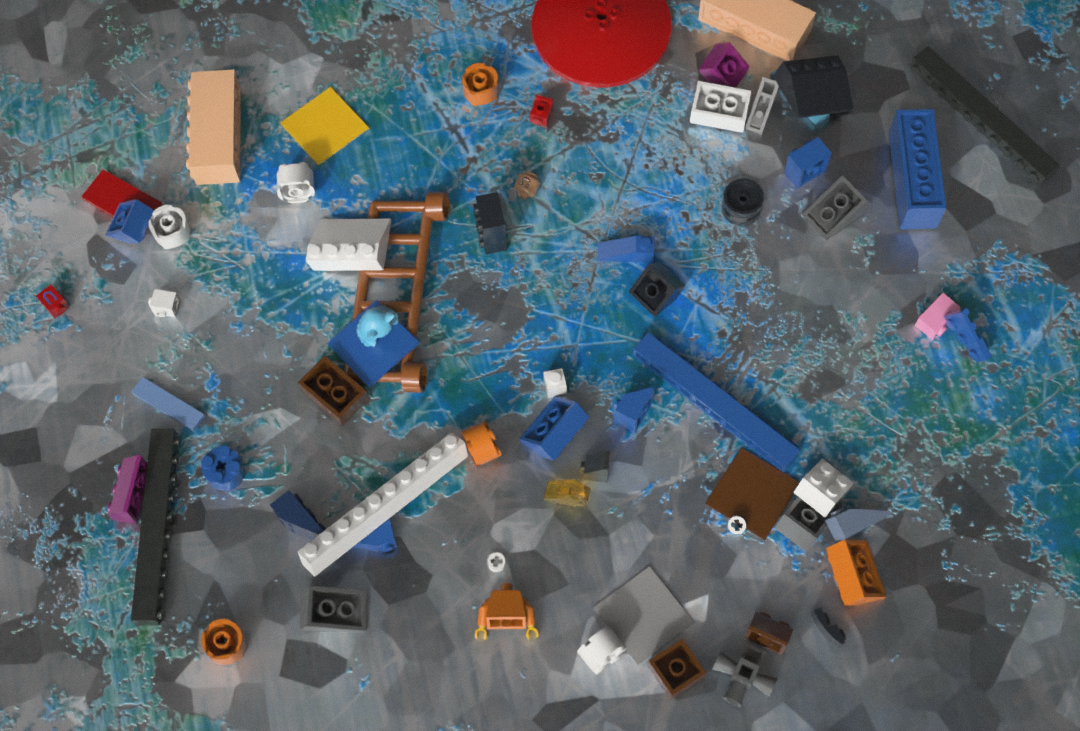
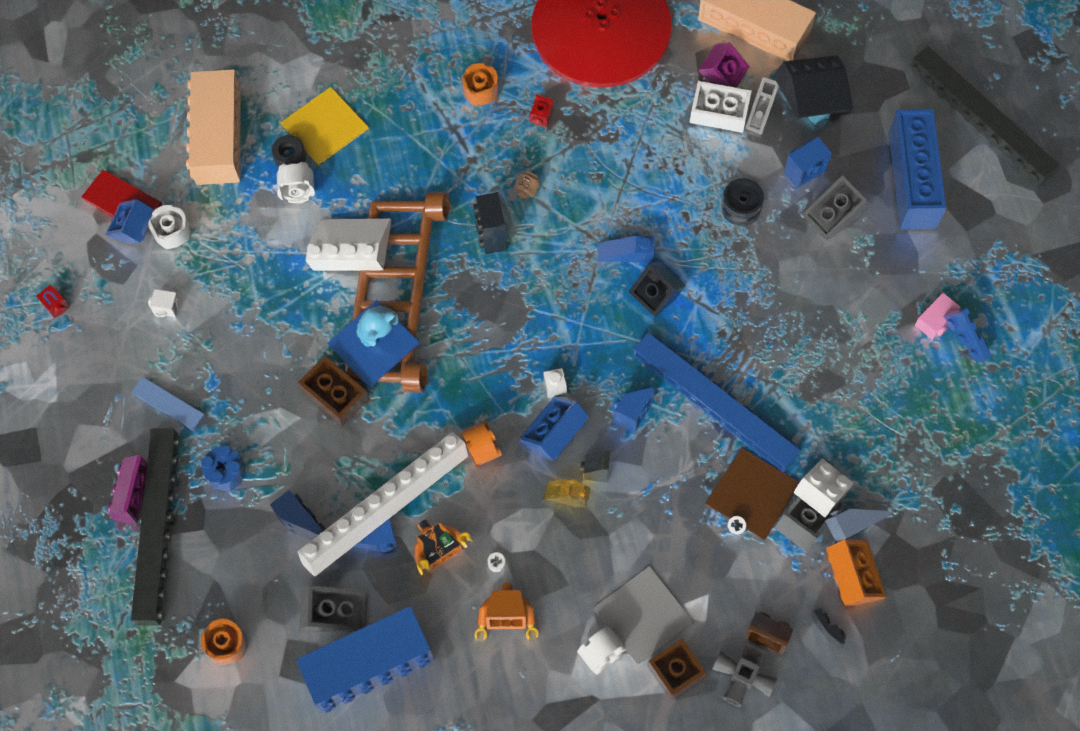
none -> black tyre [271,135,306,167]
none -> blue brick [296,606,434,713]
none -> torso [414,519,474,575]

